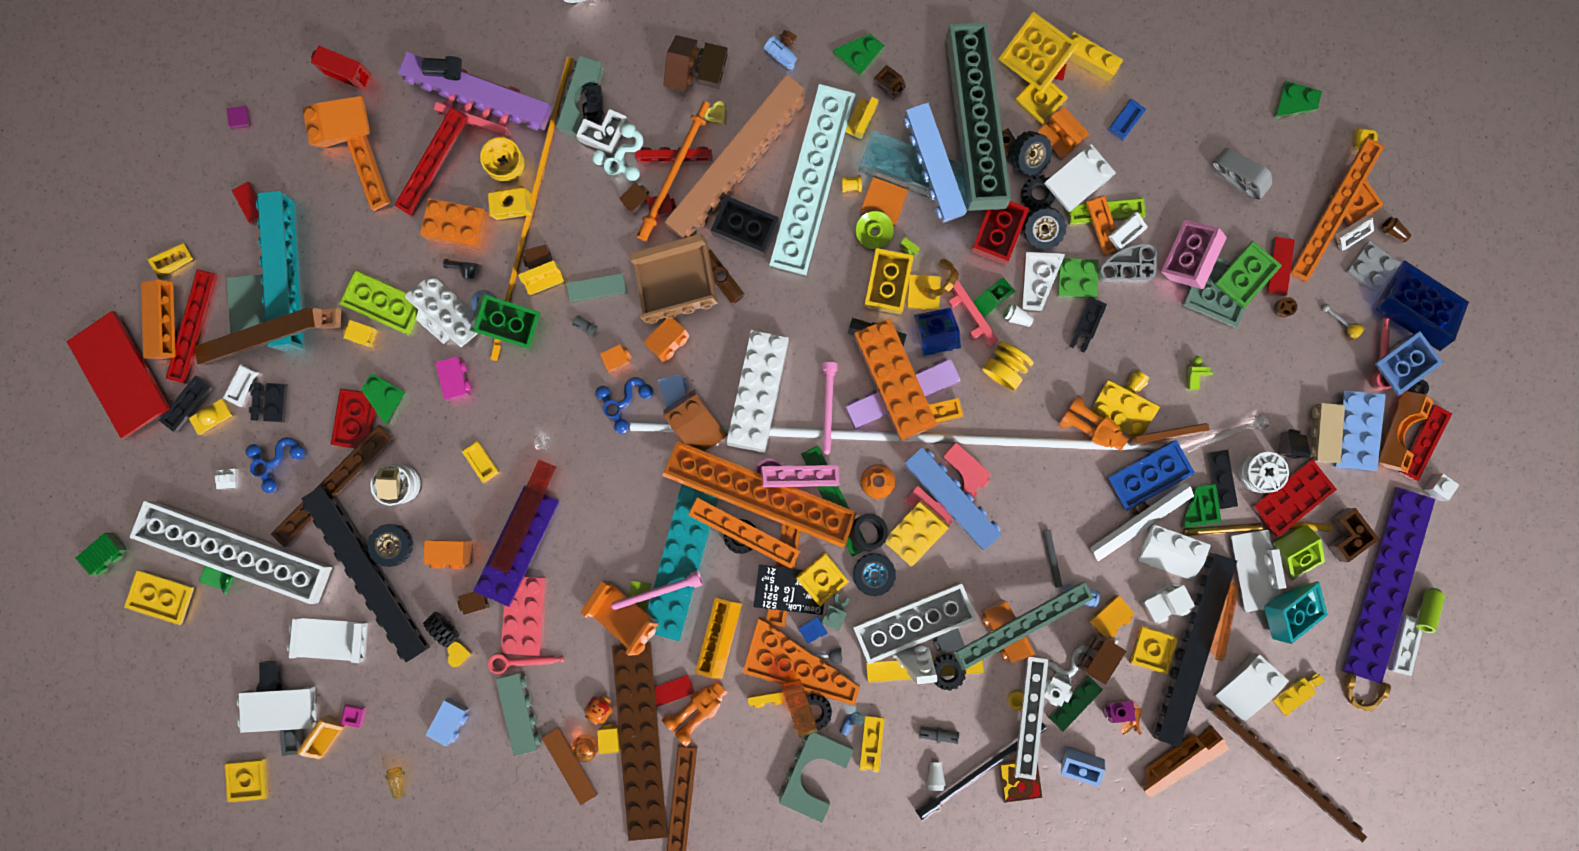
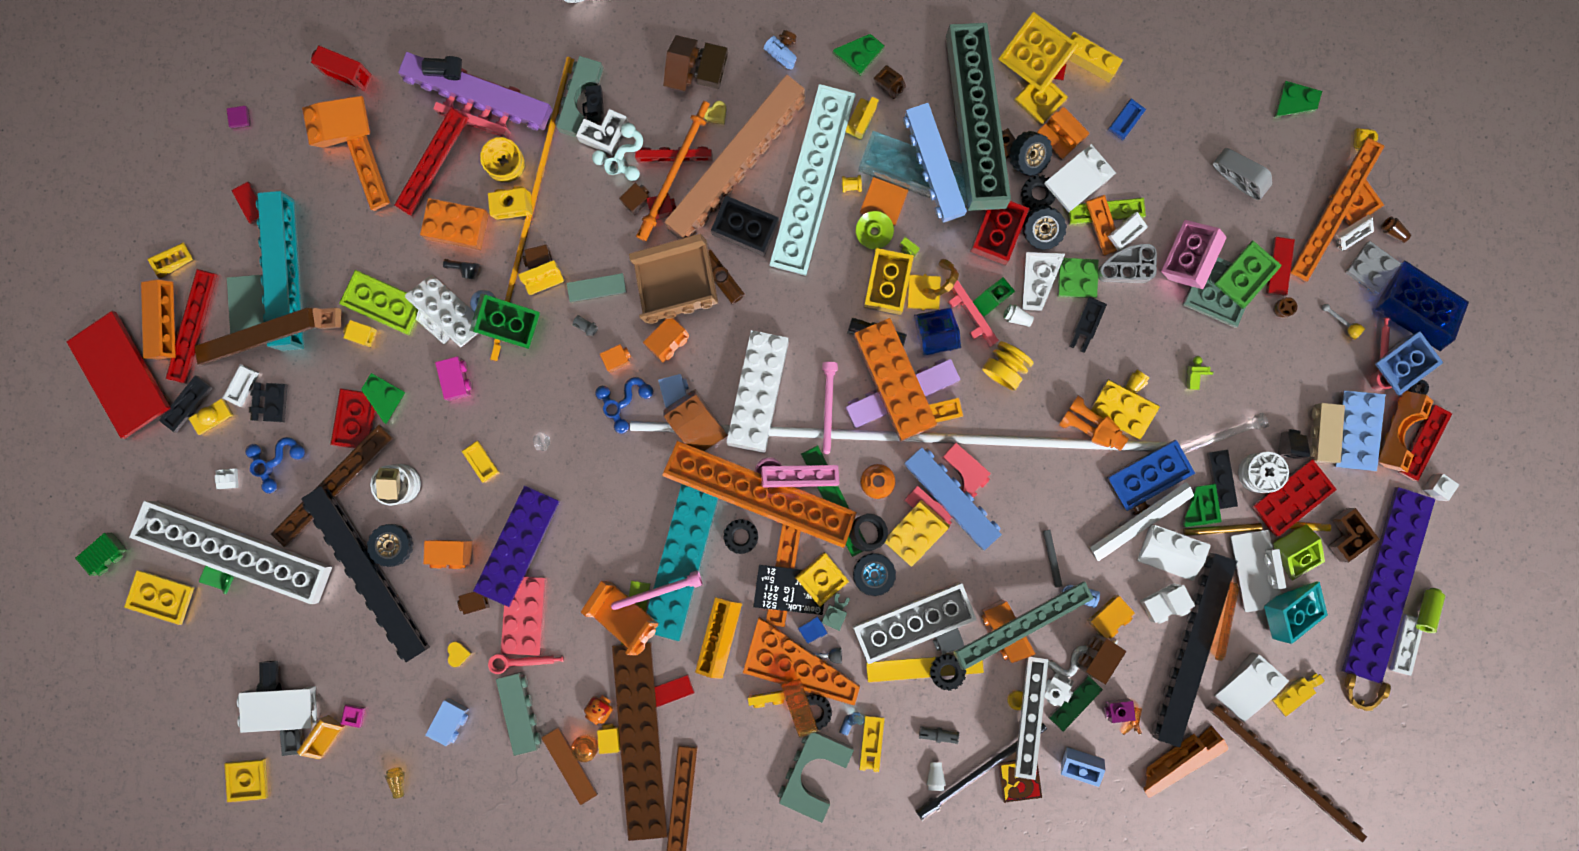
white panel [287,618,368,663] -> none
black tyre [423,612,459,648] -> none
clear red plate [490,459,557,574] -> none
orange piece [662,681,727,747] -> none
orange plate [688,497,800,568] -> none
white wing [891,646,937,684] -> none
dark orange tile [1129,423,1210,446] -> none
yellow tile [1129,626,1179,675] -> none

